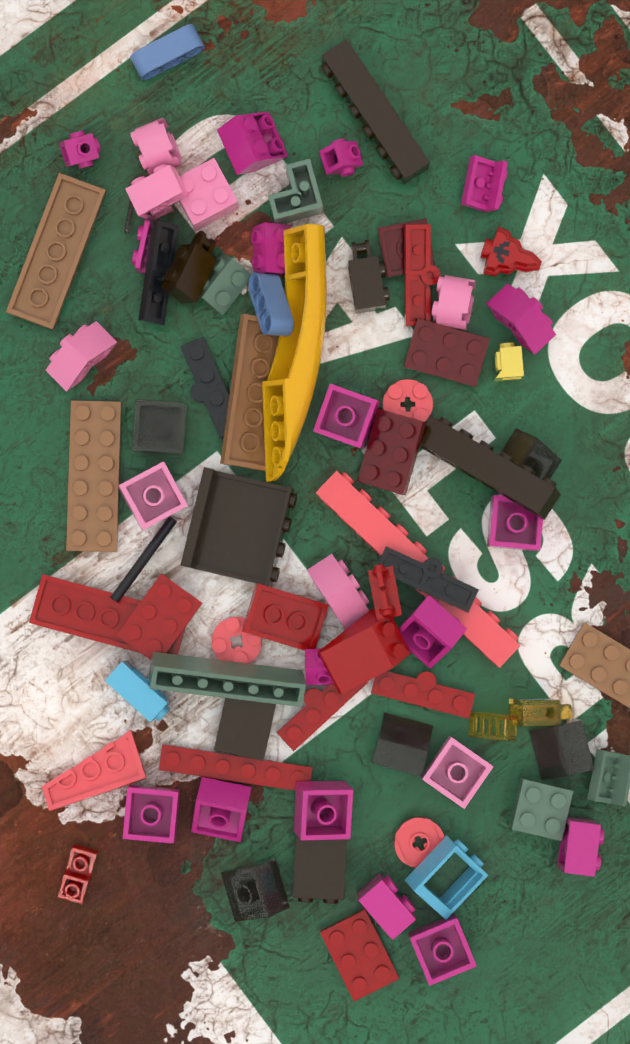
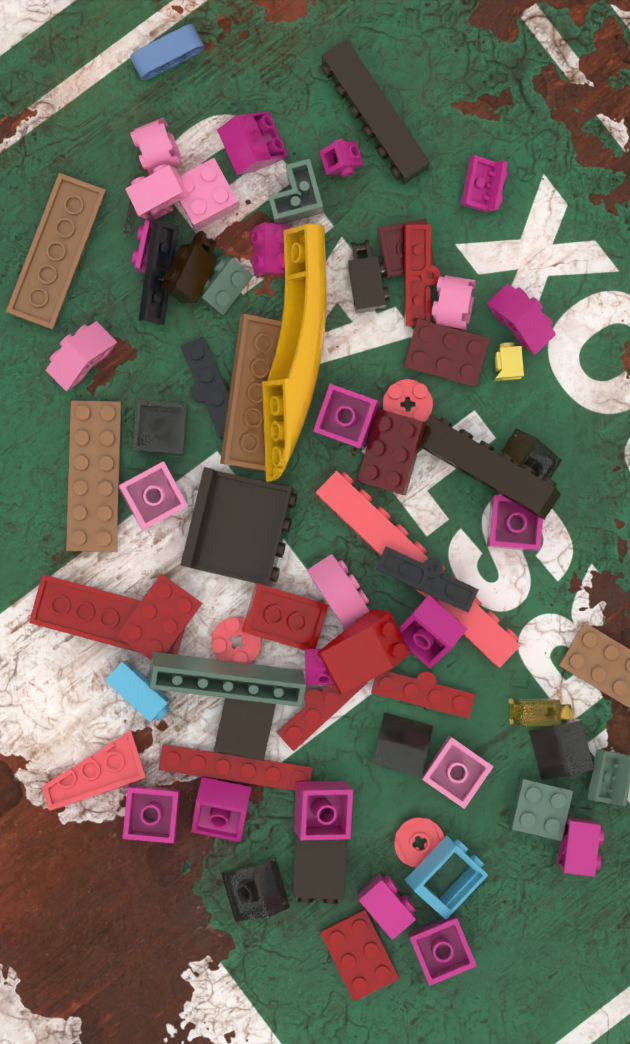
red slope [58,844,98,904] -> none
dark pink brick [59,131,100,169] -> none
black bar [110,516,177,603] -> none
medium blue beam [248,272,294,337] -> none
red hinge [368,564,402,621] -> none
clear yellow slope [469,711,517,741] -> none
red rock [480,227,542,277] -> none

